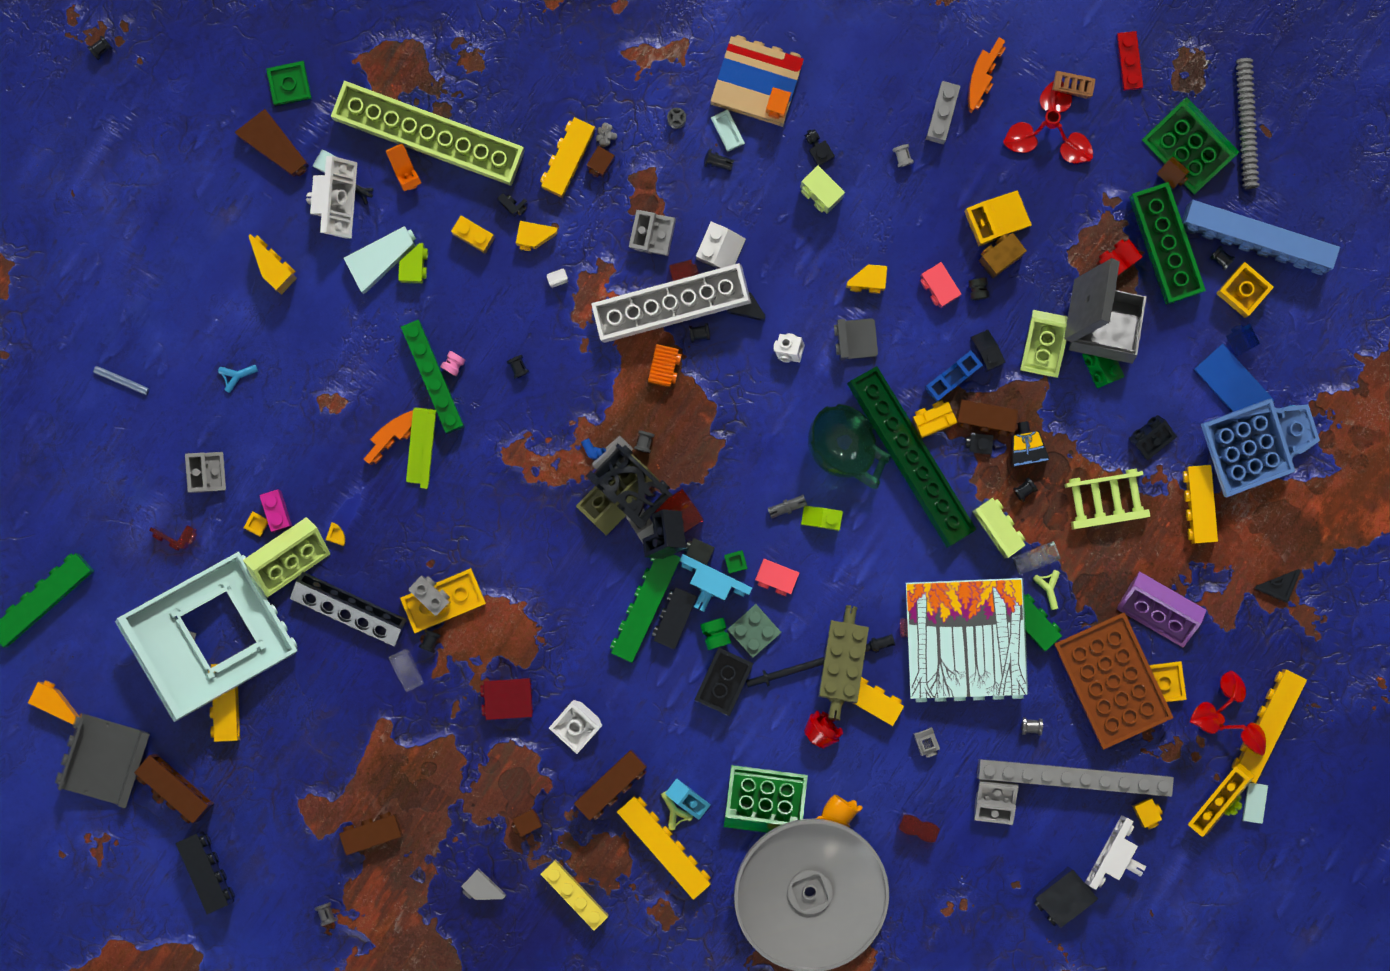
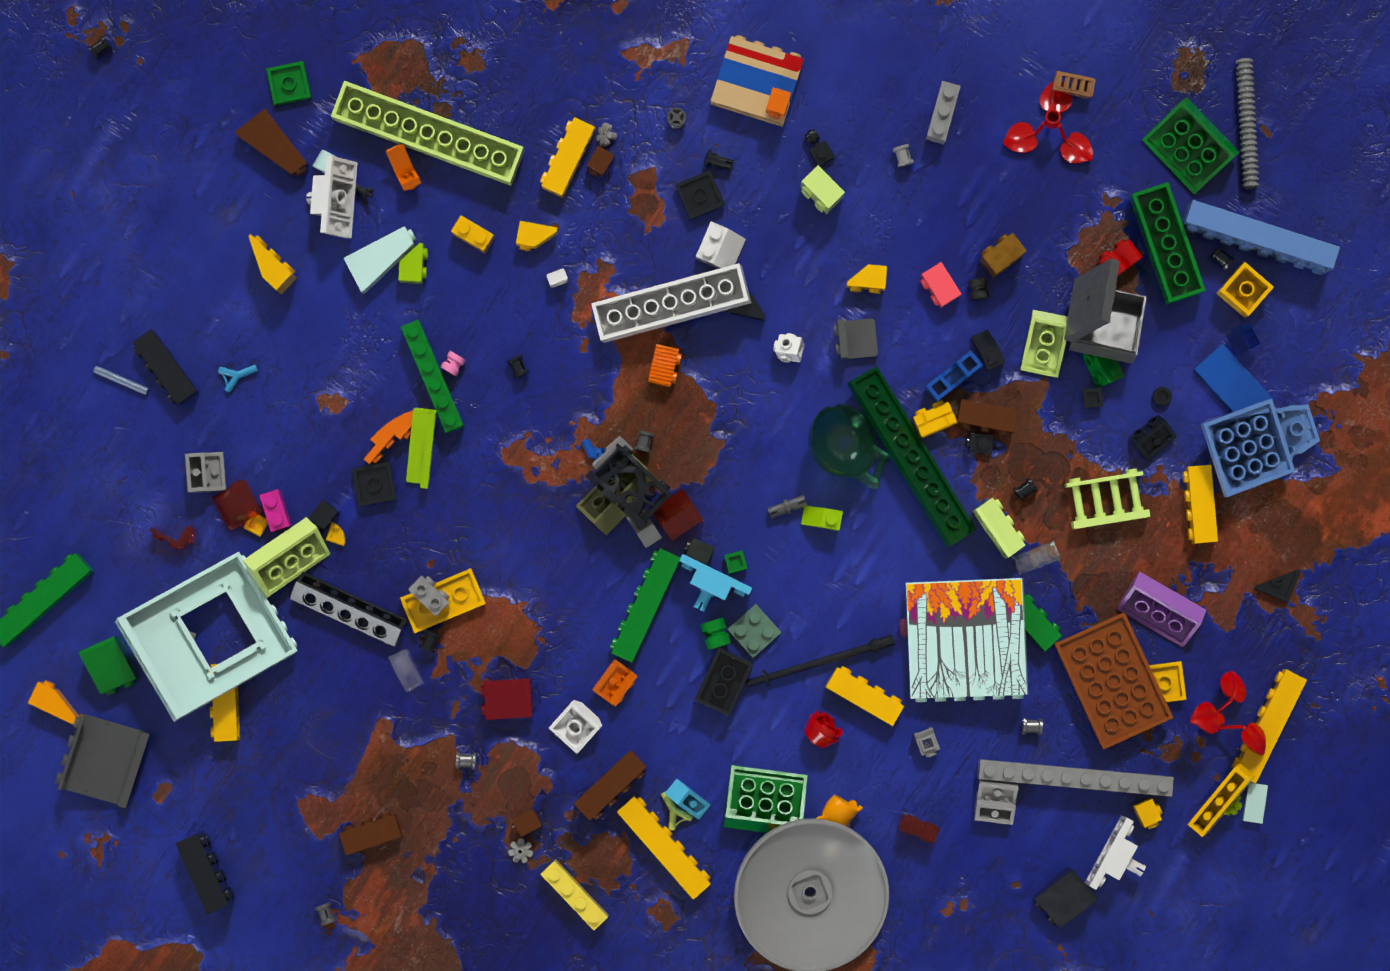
reddish brown brick [134,754,214,823] -> none
light grey slope [461,868,506,900] -> none
black bracket [497,193,528,217] -> none
light grey brick [629,210,676,256] -> none
black brick [642,509,686,559] -> none
black brick [651,588,697,650] -> none
clear red brick [669,260,699,281] -> none
black bush [689,323,710,343] -> none
light aqua tile [711,109,745,152] -> none
coral brick [755,559,800,596] -> none
olive plate [818,605,869,721] -> none
yellow slope [964,190,1032,247] -> none
orange slope [968,37,1006,113] -> none
torso [1011,421,1049,467] -> none
yellowish green piece [1033,570,1060,610] -> none
red plate [1117,31,1143,91] -> none
reddish brown brick [1156,156,1190,189] -> none
none -> green slope [79,636,139,696]
none -> black brick [132,329,199,406]
none -> clear red slope [212,479,264,531]
none -> black brick [309,500,340,531]
none -> black plate [352,462,397,507]
none -> flat silver bush [456,752,477,770]
none -> light grey plant [508,838,533,863]
none -> orange bracket [592,659,637,707]
none -> black plate [675,170,725,220]
none -> black plate [1081,387,1103,409]
none -> black tile [1152,387,1172,406]

